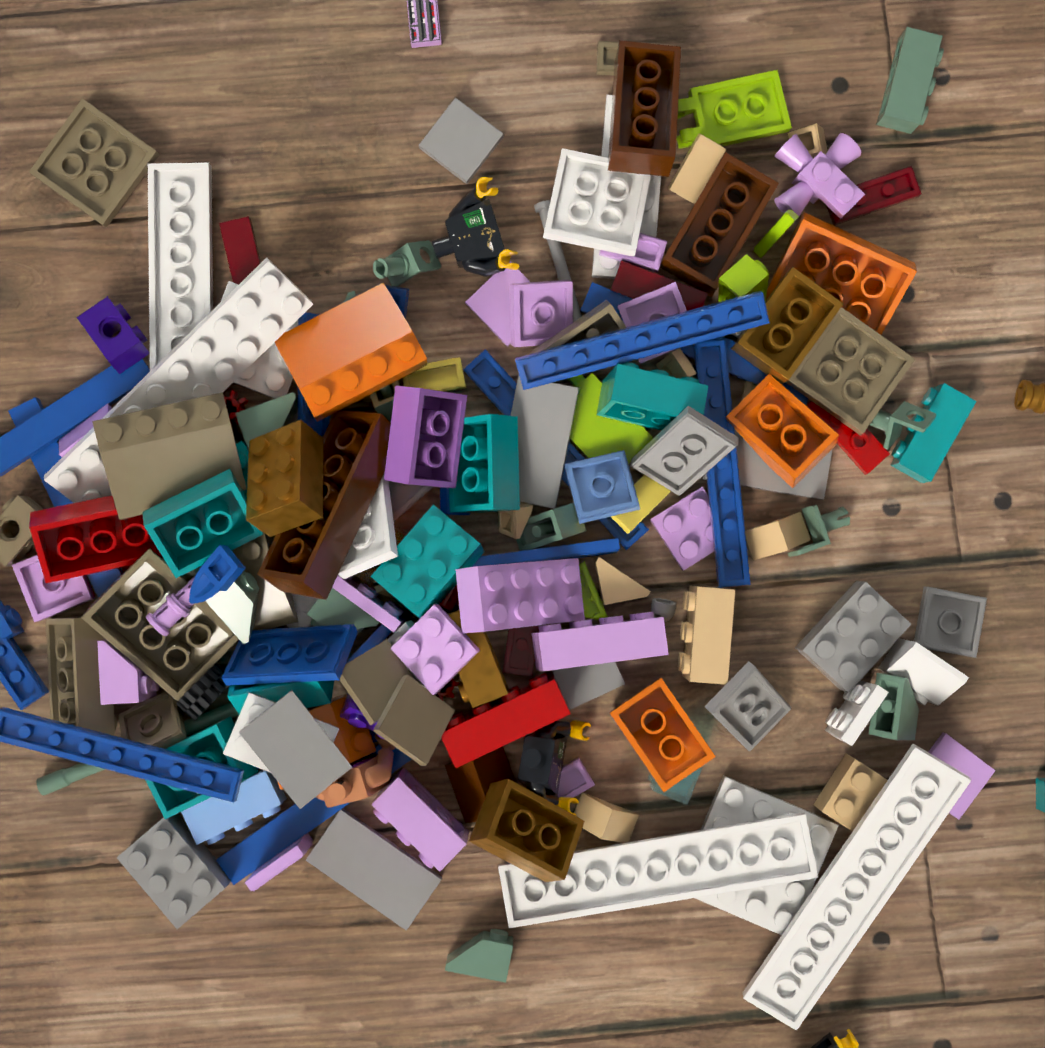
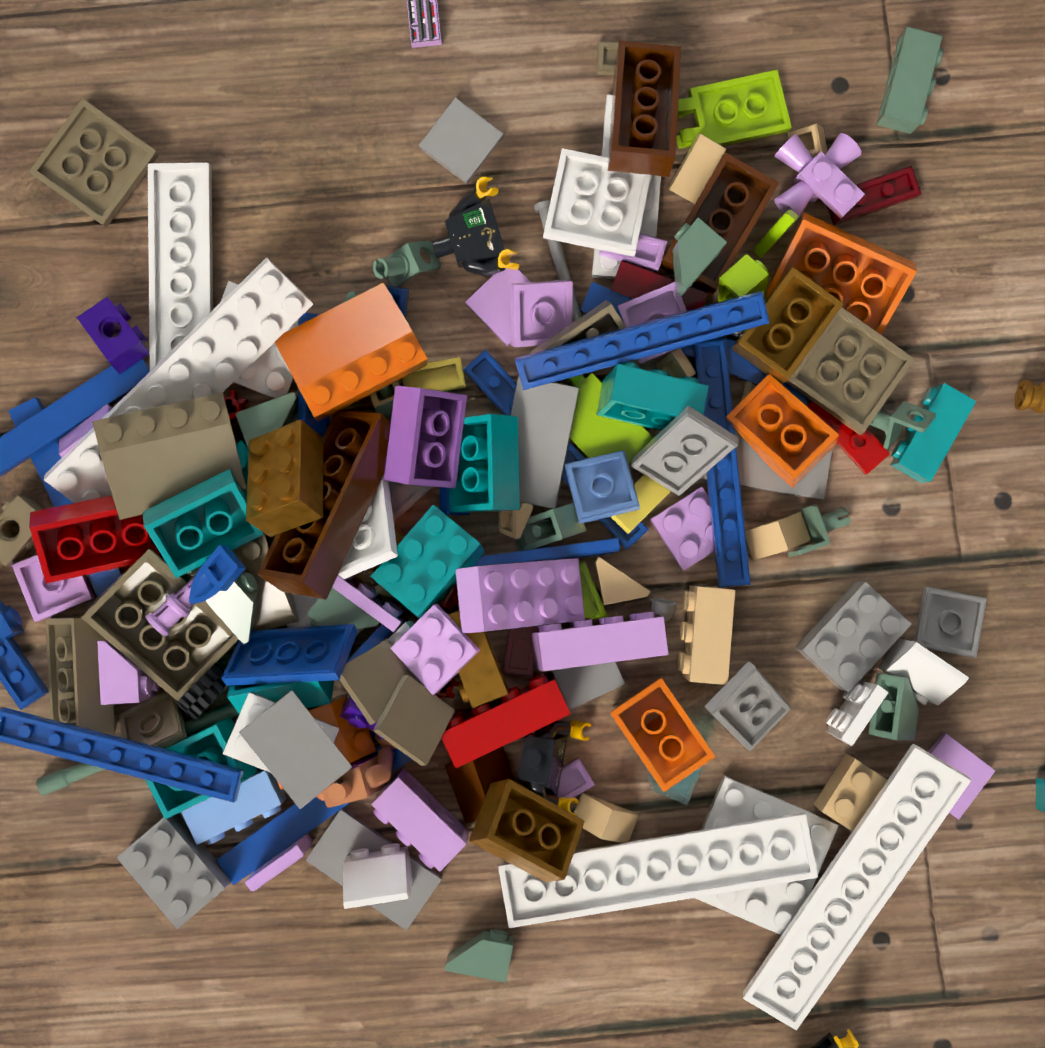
dark red tile [219,216,261,285] -> none
none -> white slope [343,843,413,909]
none -> sand green slope [672,218,727,297]

